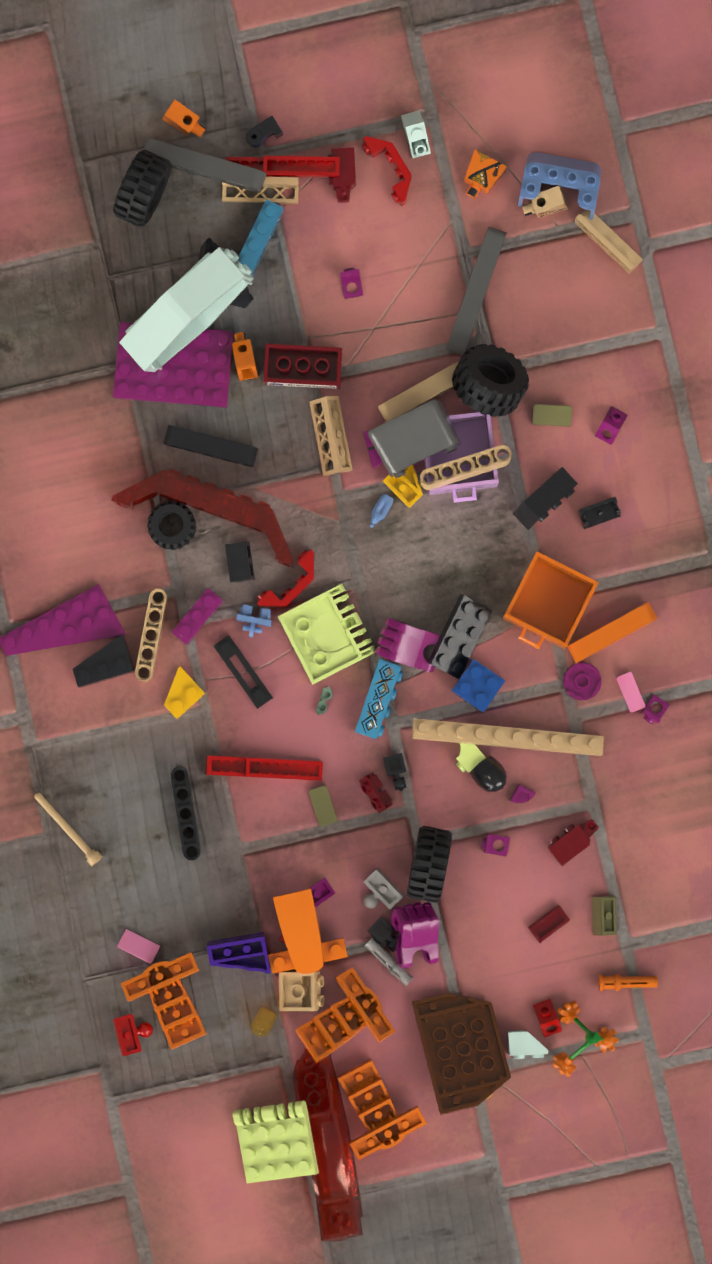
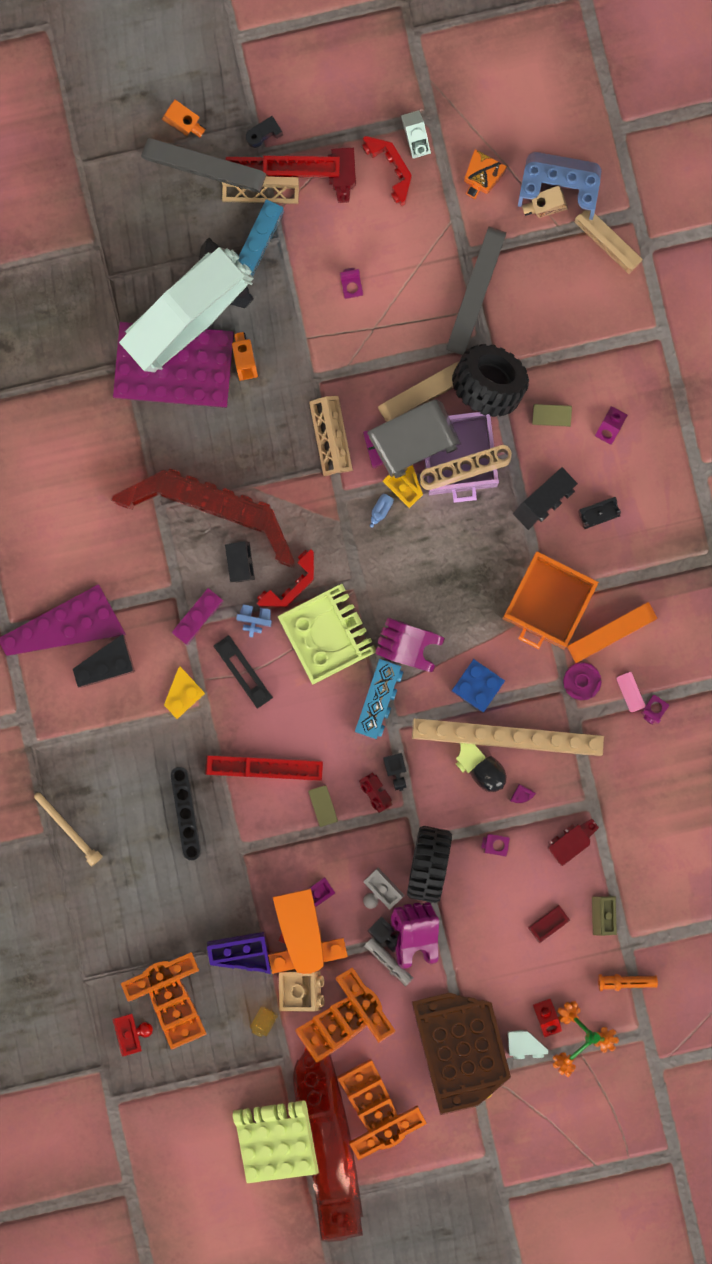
black tyre [113,150,172,227] -> none
bright pink slope [117,929,160,964] -> none
tan beam [135,589,168,682] -> none
black tyre [147,501,196,550] -> none
black beam [163,425,258,467] -> none
dark red brick [263,344,342,389] -> none
sand green piece [315,687,332,715] -> none
plate [427,594,493,679] -> none

